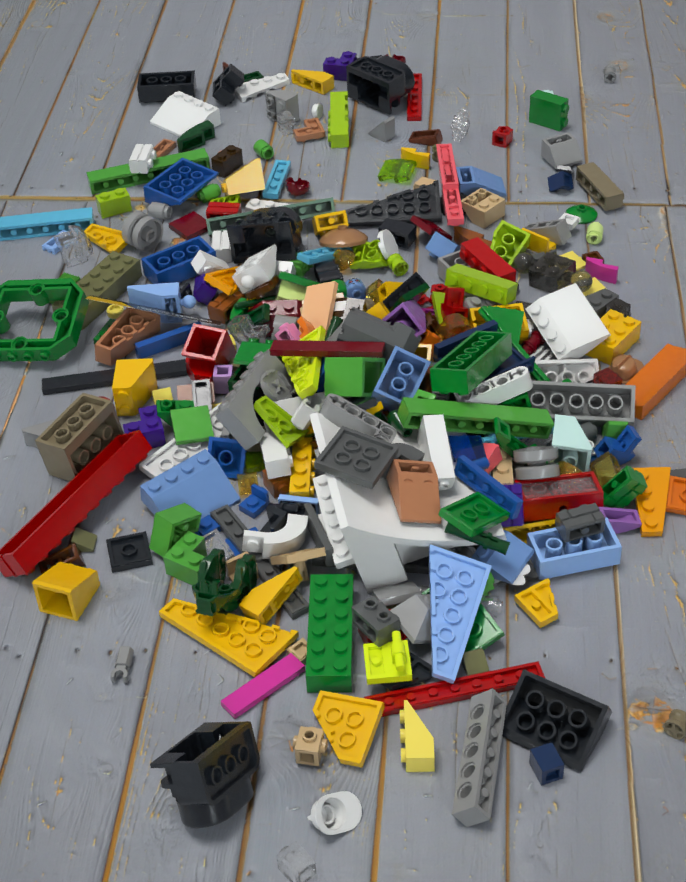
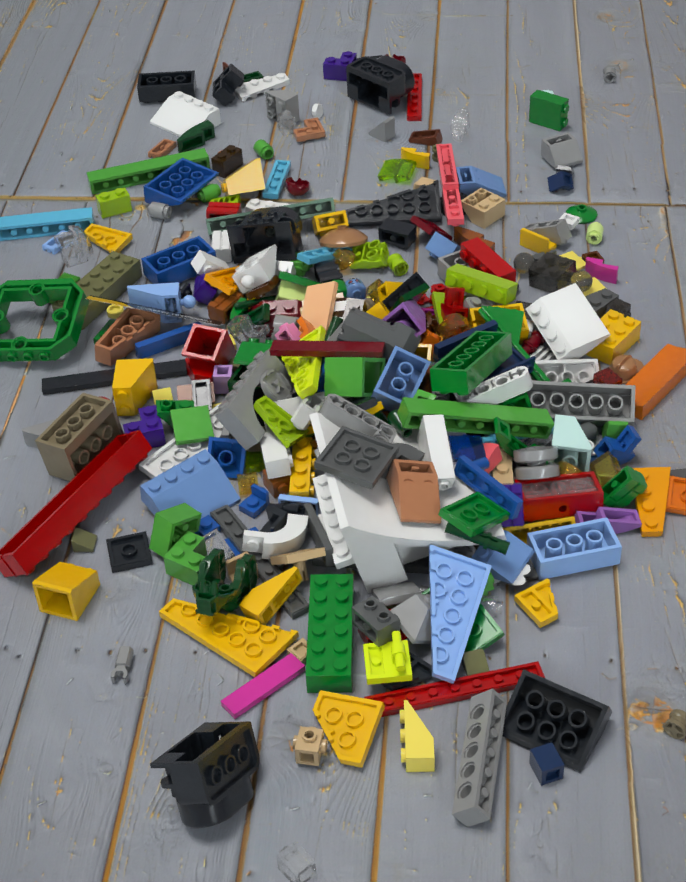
reddish brown slope [38,543,85,574] -> none
light grey wheel [122,211,163,252] -> none
white brick [129,144,157,174] -> none
dark red tile [168,211,208,240] -> none
yellow slope [291,69,334,95] -> none
white piece [307,791,362,835] -> none
lime wedge [328,91,349,148] -> none
white tile [377,229,399,260] -> none
lime wedge [490,220,531,267] -> none
red brick [492,126,513,148] -> none
dark grey brick [555,503,605,543] -> none
dark tan brick [576,162,624,211] -> none

